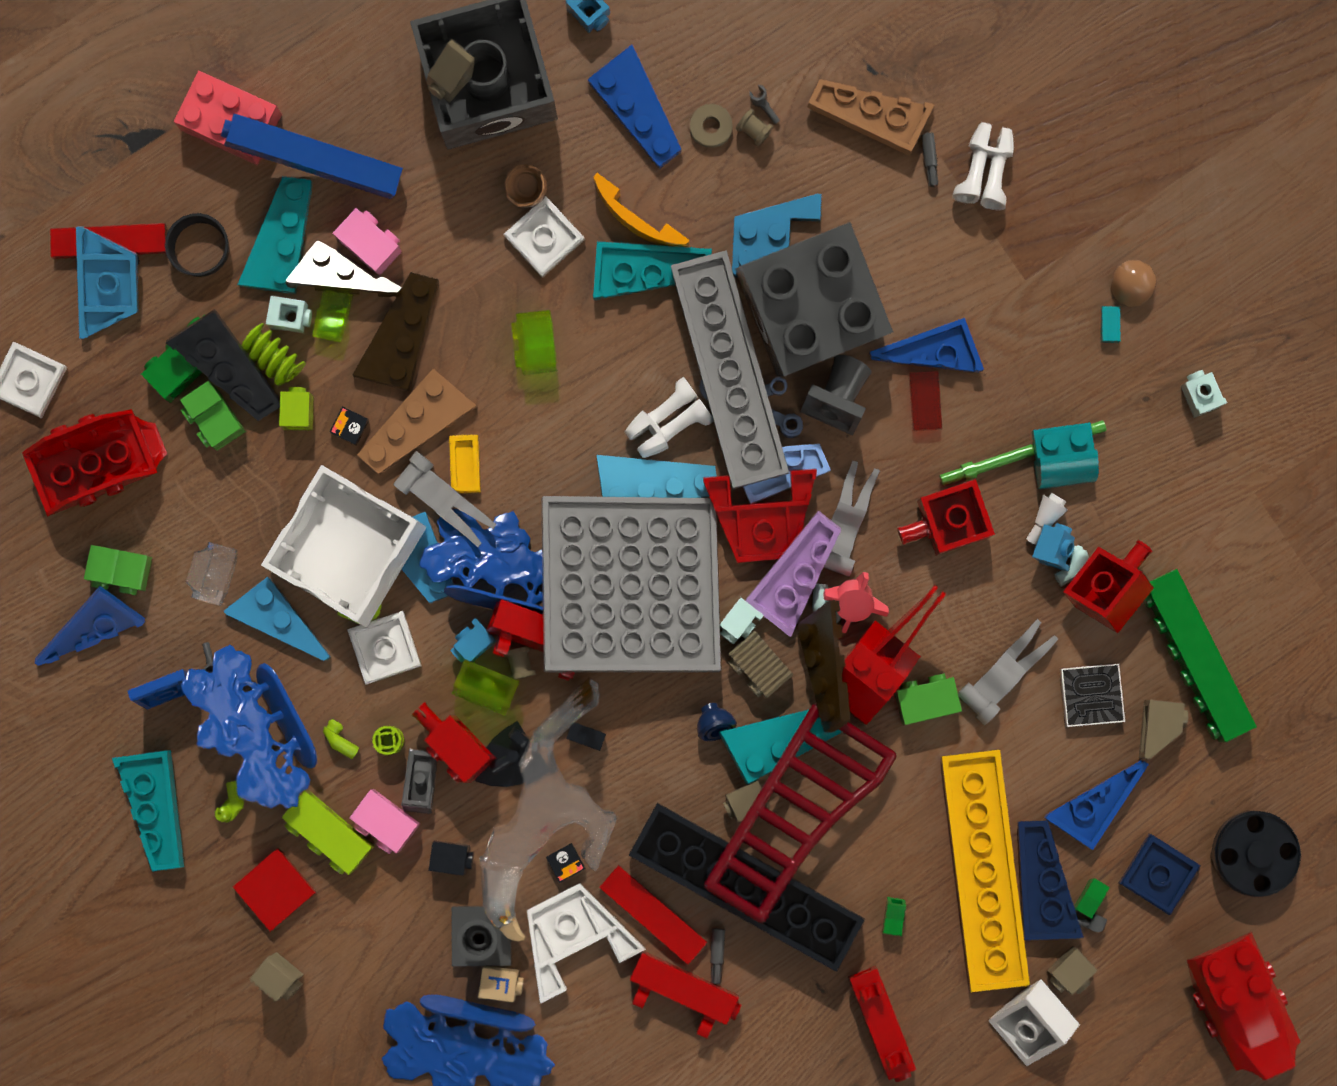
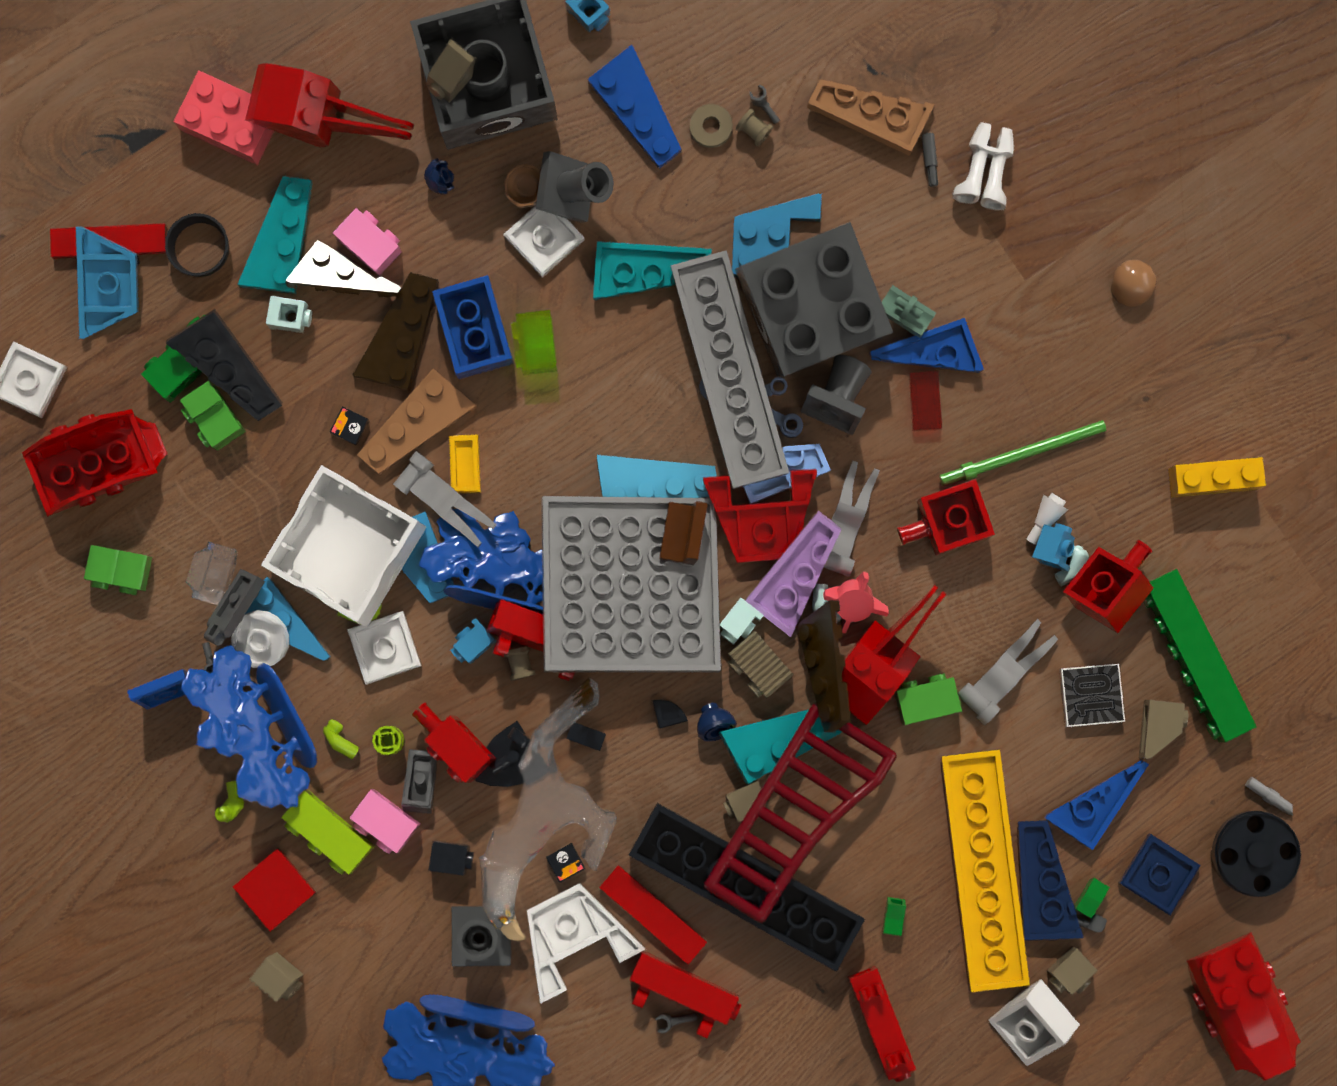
blue wing [34,586,145,666] -> none
teal wing [112,750,184,871] -> none
blue brick [221,113,403,199] -> none
lime piece [241,323,306,386] -> none
lime brick [279,387,314,430] -> none
clear neon green slope [312,290,354,343] -> none
clear neon green brick [452,660,519,716] -> none
tan brick [478,966,524,1002] -> none
light orange slope [594,173,690,247] -> none
white piece [625,377,714,458] -> none
dark grey pin [710,928,725,984] -> none
teal brick [1031,422,1099,490] -> none
teal piece [1101,306,1121,343] -> none
light aqua brick [1181,370,1227,418] -> none
none -> dark grey hinge [204,569,265,646]
none -> white tile [231,610,289,668]
none -> red slope [245,63,414,148]
none -> dark blue plate [424,158,454,194]
none -> blue brick [432,275,514,379]
none -> dark grey plant [535,151,614,223]
none -> black tile [652,700,688,729]
none -> dark grey hand [655,1013,697,1033]
none -> reddish brown panel [659,501,708,565]
none -> sand green hips [882,285,936,338]
none -> yellow brick [1168,457,1266,498]
none -> light grey piece [1245,777,1293,816]

